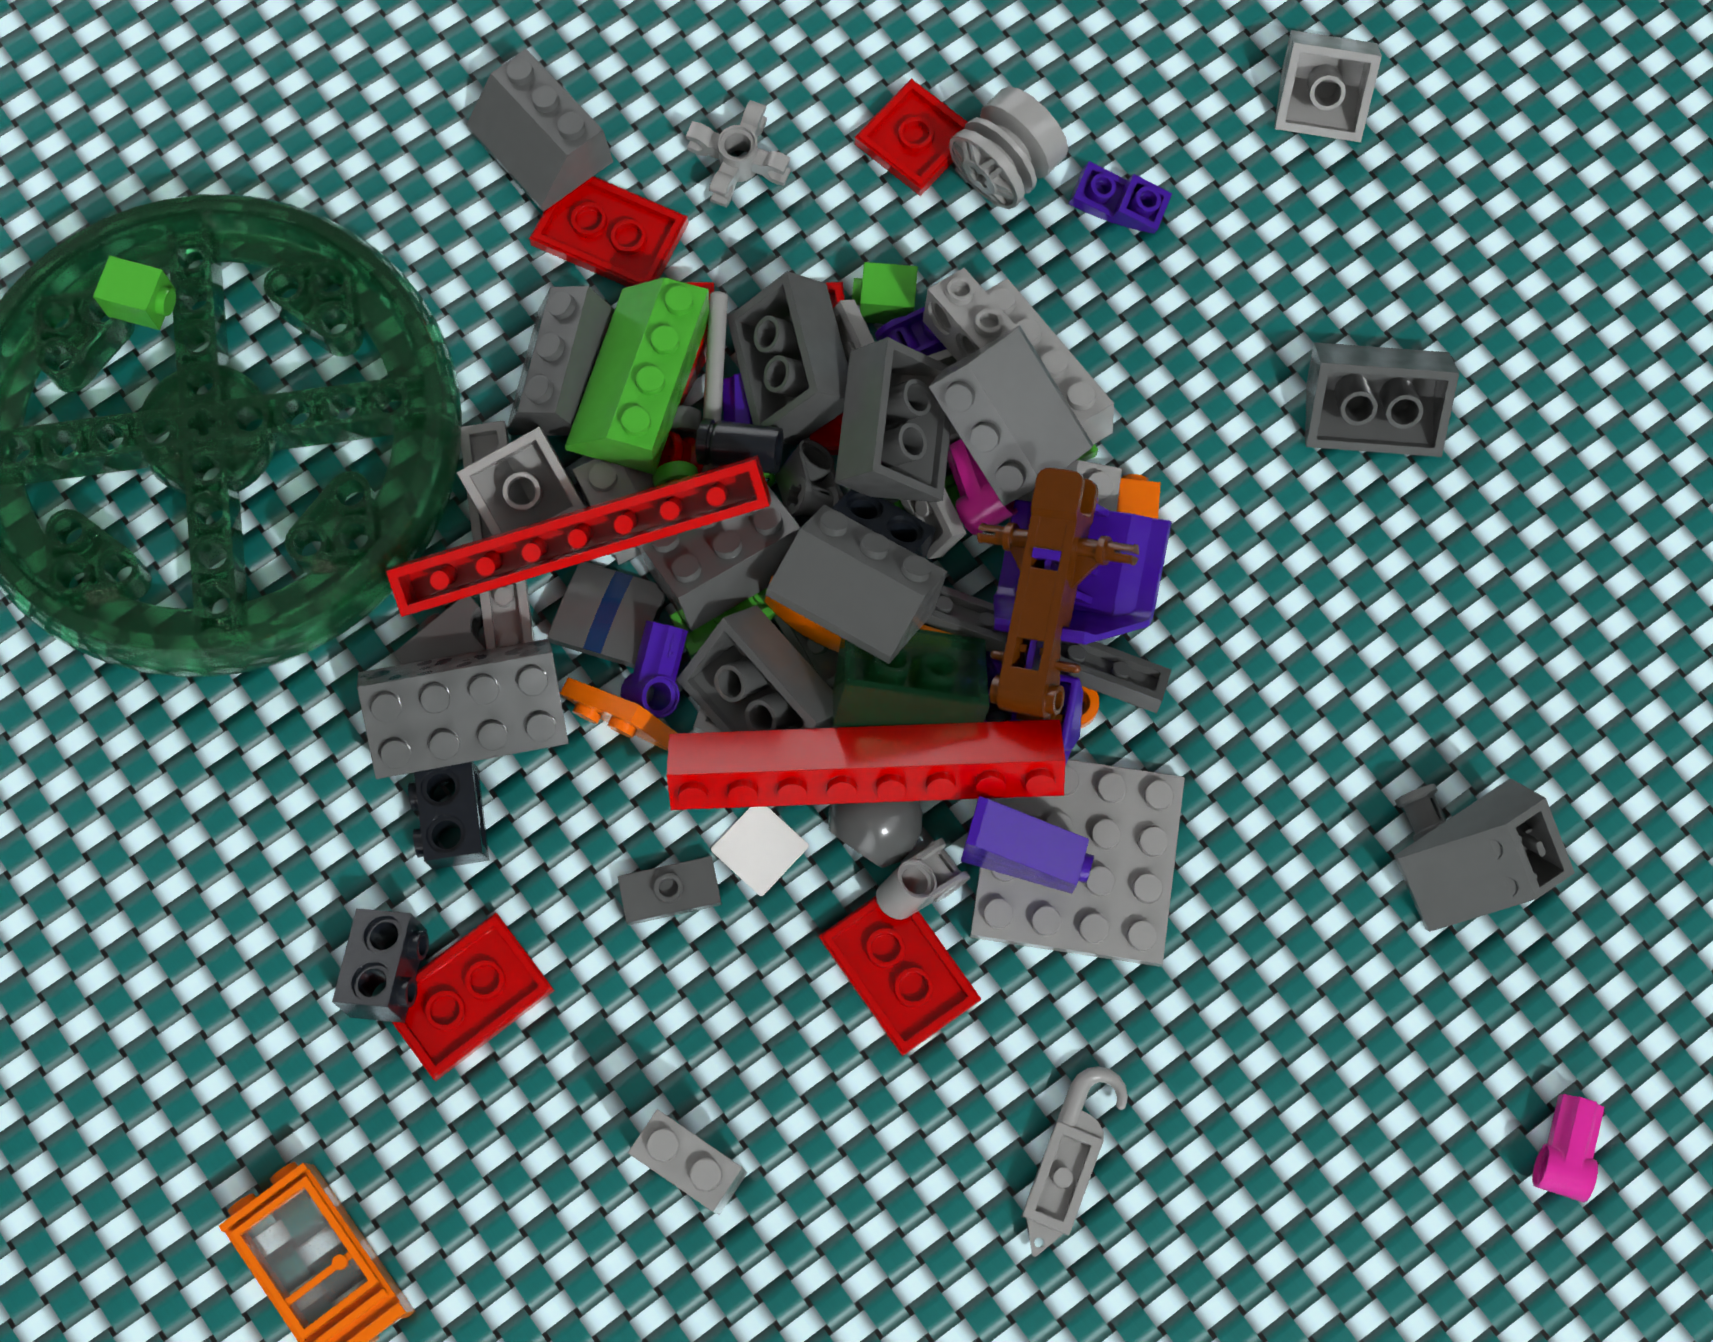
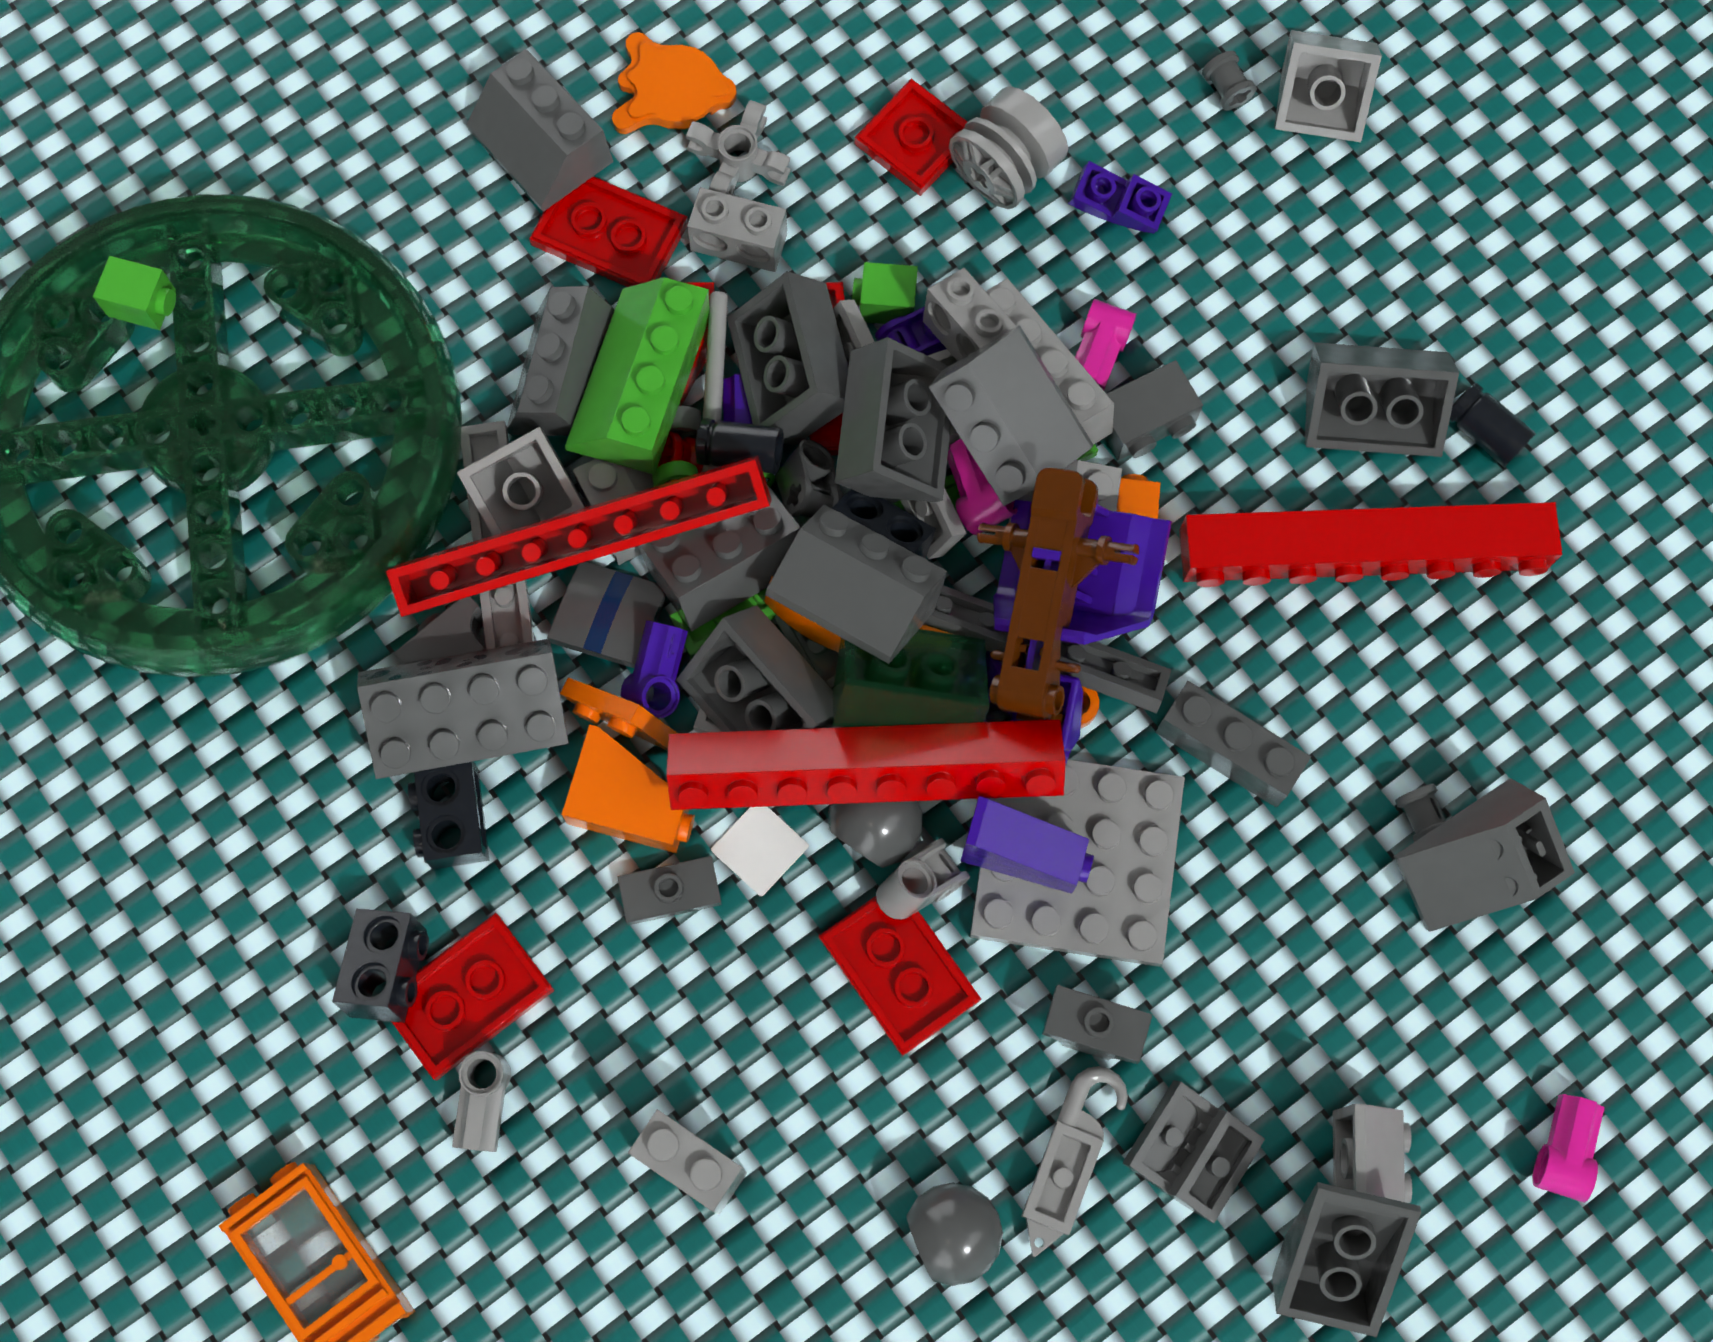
none -> light grey piece [452,1051,511,1152]
none -> orange slope [561,724,695,853]
none -> orange tile [612,32,737,134]
none -> light grey brick [687,187,788,272]
none -> dark grey helmet [906,1182,1003,1286]
none -> dark grey brick [1042,985,1153,1064]
none -> dark pink piece [1075,299,1137,391]
none -> dark grey brick [1105,360,1203,461]
none -> dark grey slope [1122,1080,1265,1223]
none -> dark grey brick [1155,681,1311,808]
none -> red brick [1179,502,1562,587]
none -> dark grey bush [1202,50,1257,111]
none -> dark grey slope [1272,1182,1421,1337]
none -> light grey slope [1333,1104,1412,1203]
none -> black piece [1449,383,1536,468]

